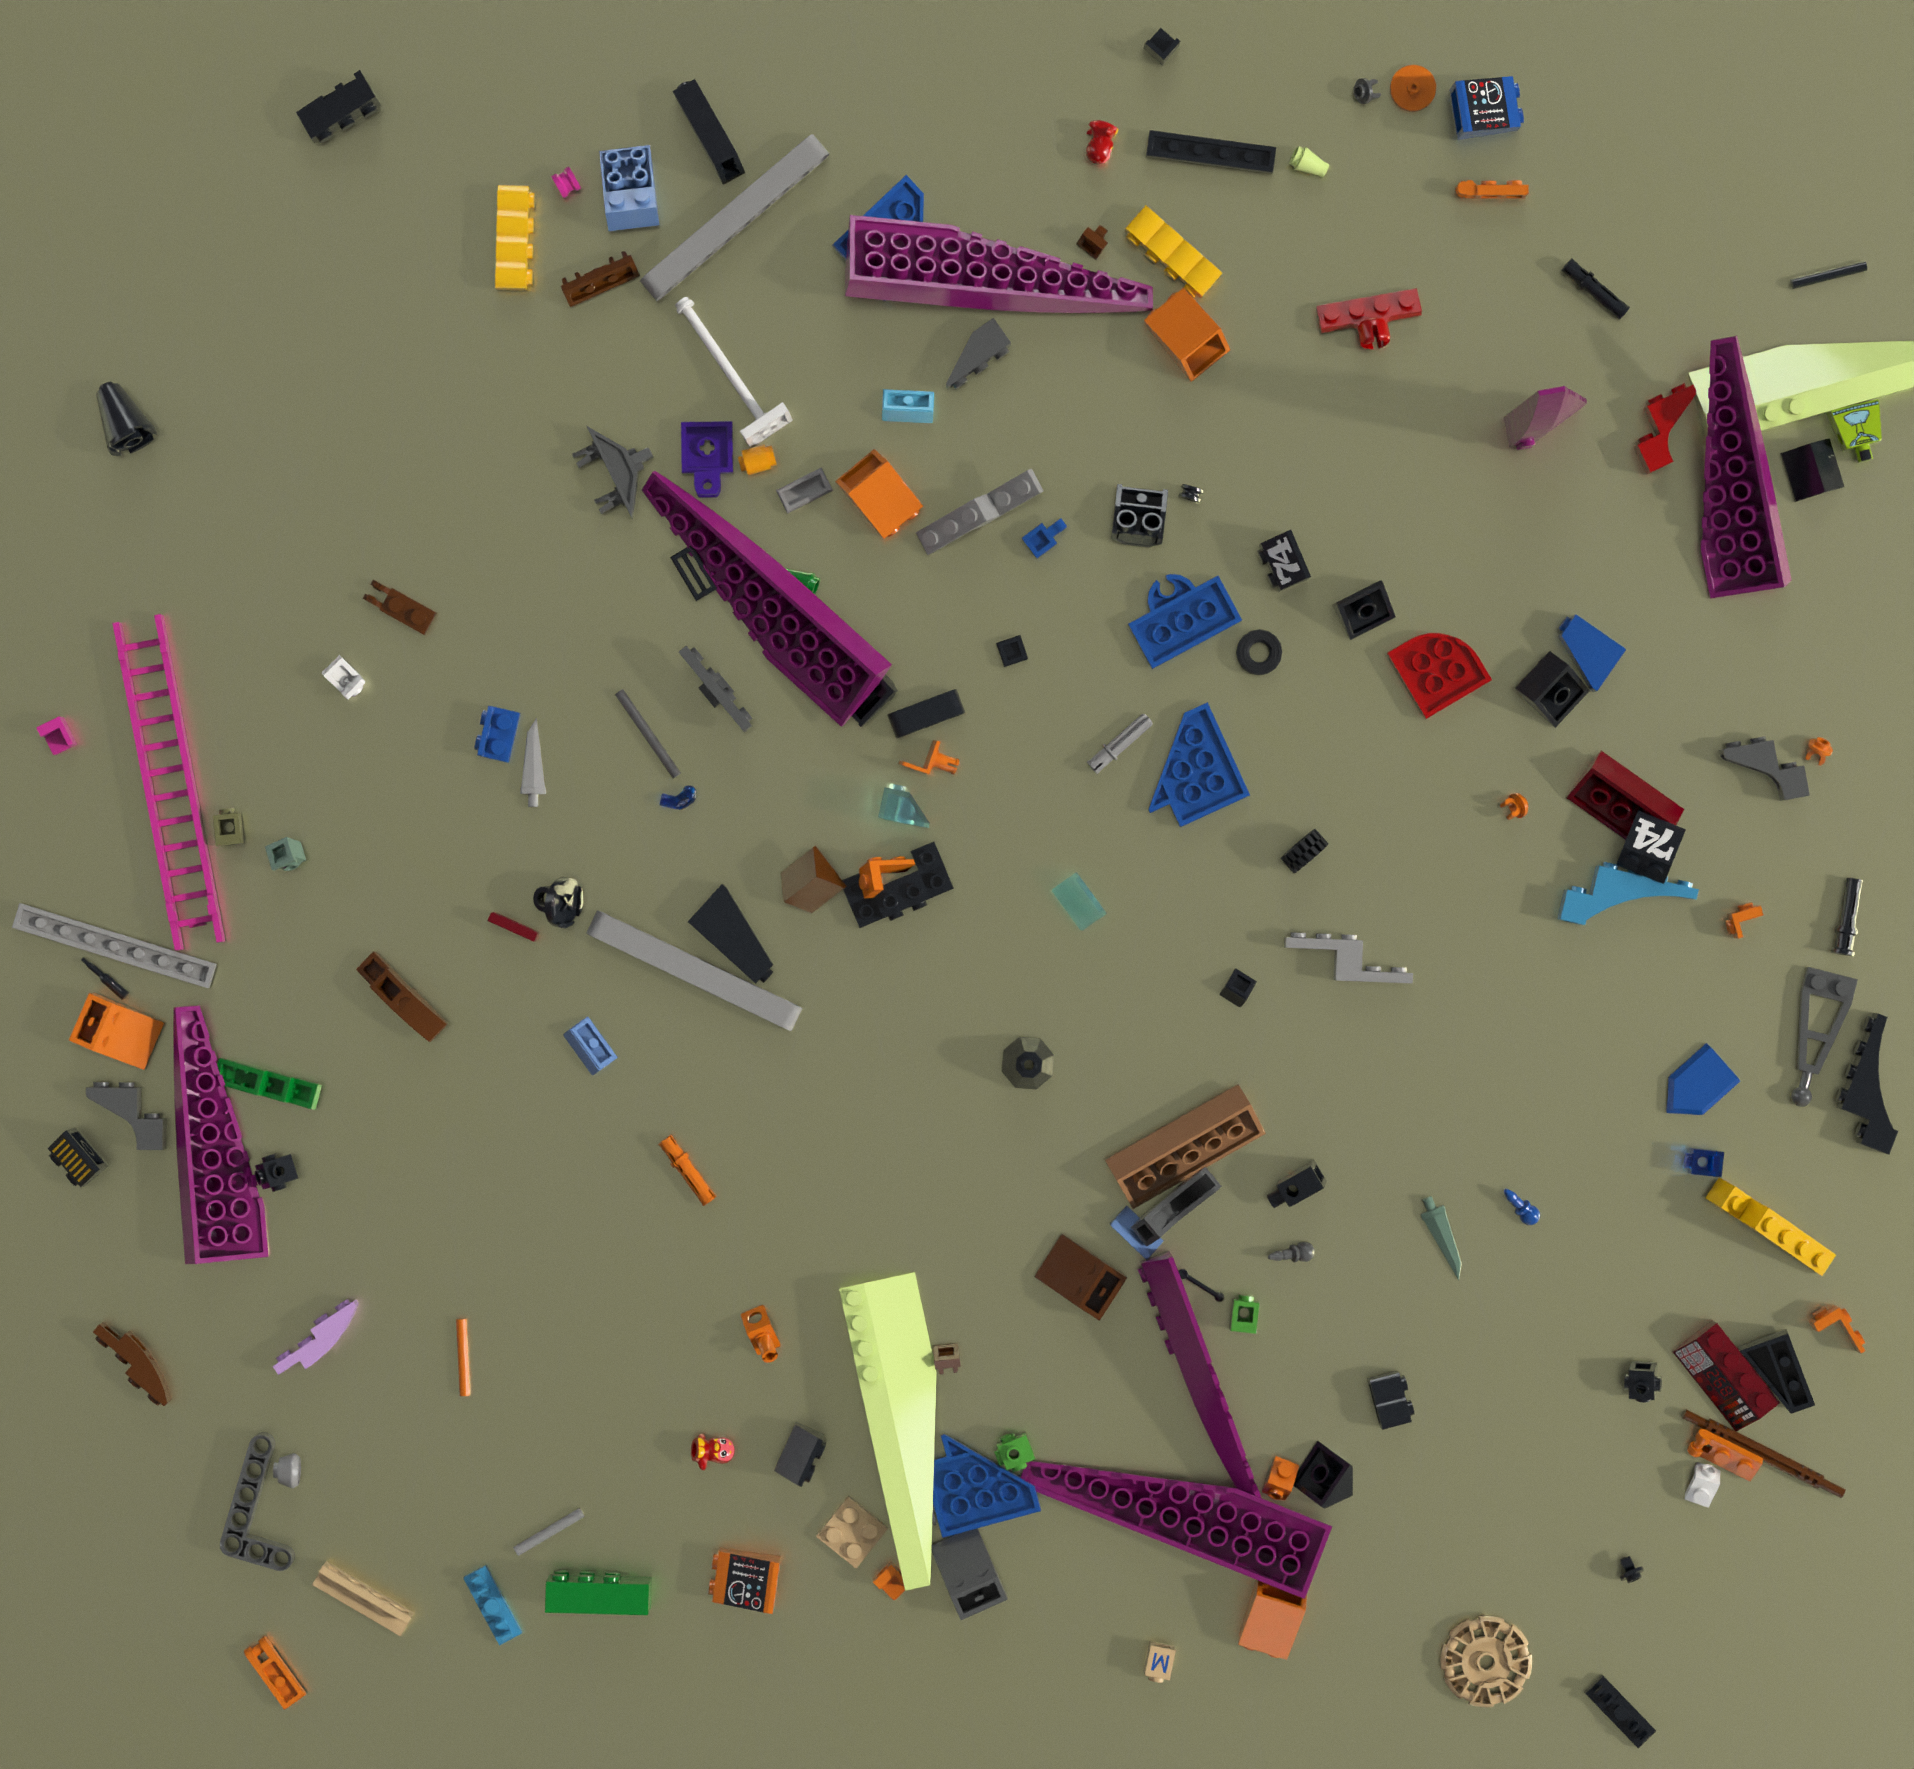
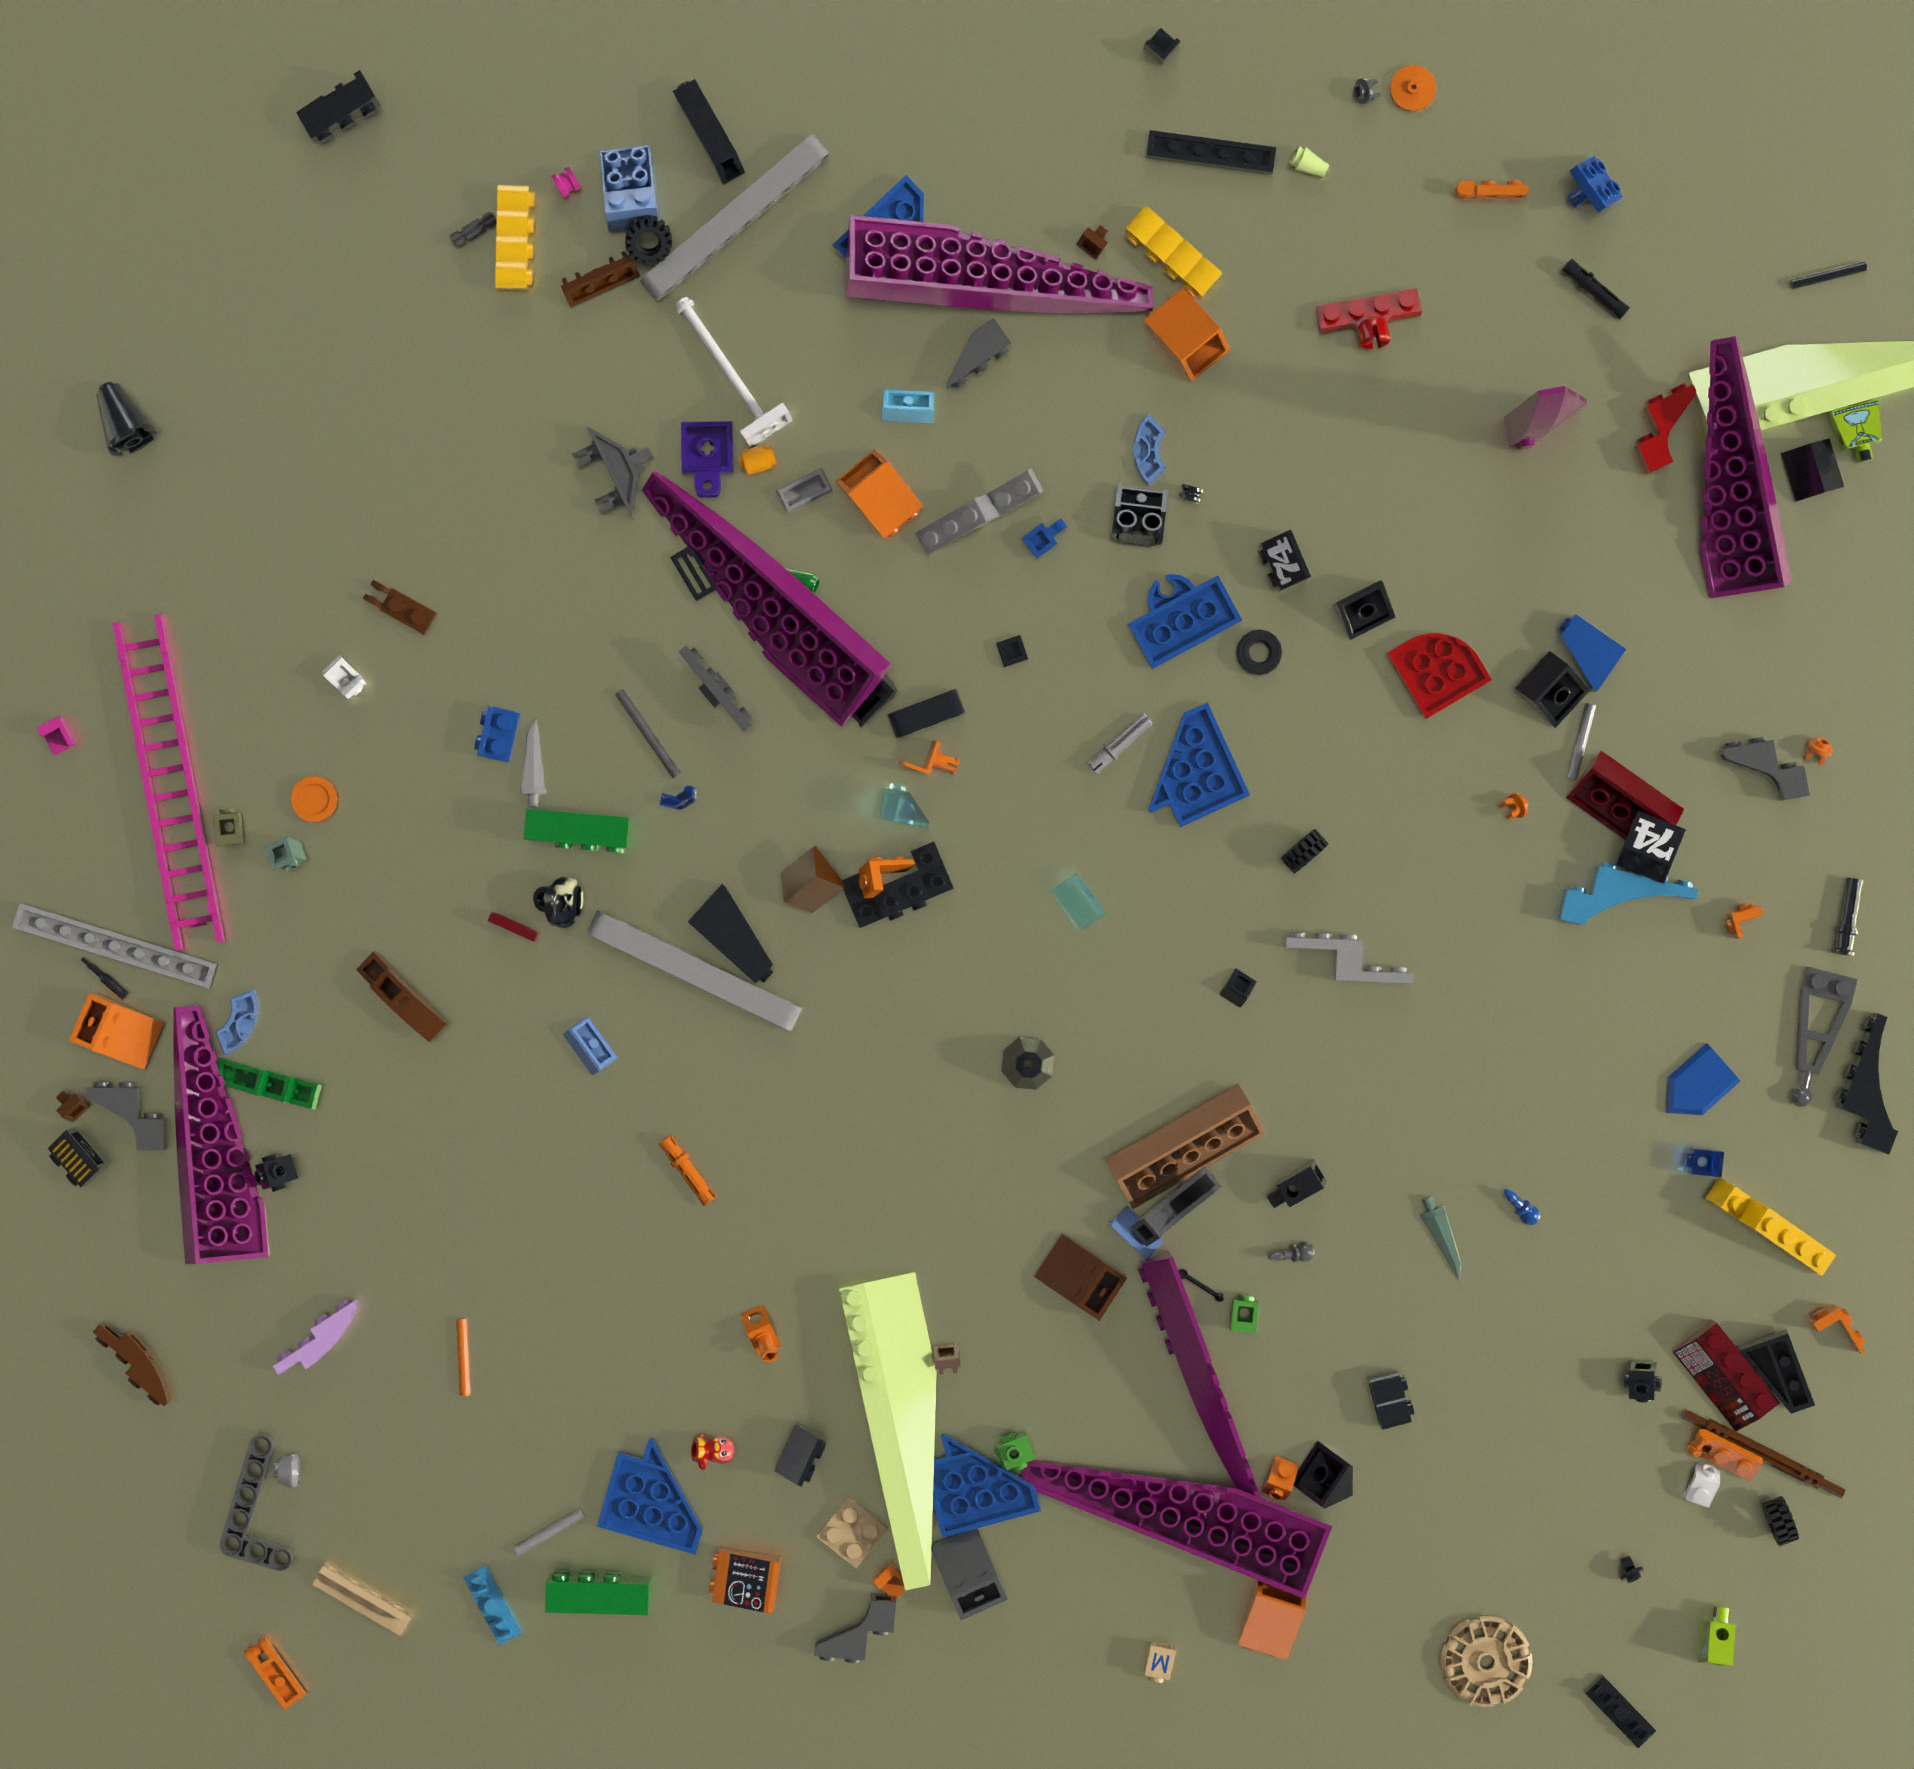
red animal [1086,120,1119,165] -> none
slope [1449,76,1524,140] -> none
none -> reddish brown tile [56,1090,91,1123]
none -> medium blue tile [215,989,258,1056]
none -> orange piece [291,776,338,822]
none -> dark grey axle [450,211,497,247]
none -> green brick [523,809,632,853]
none -> blue wing [597,1438,703,1555]
none -> black tyre [625,215,672,266]
none -> dark grey arch [814,1594,896,1663]
none -> medium blue tile [1133,414,1167,486]
none -> light grey bar [1567,703,1596,780]
none -> blue plate [1568,155,1623,213]
none -> lime torso [1698,1607,1736,1666]
none -> black tyre [1762,1496,1799,1546]

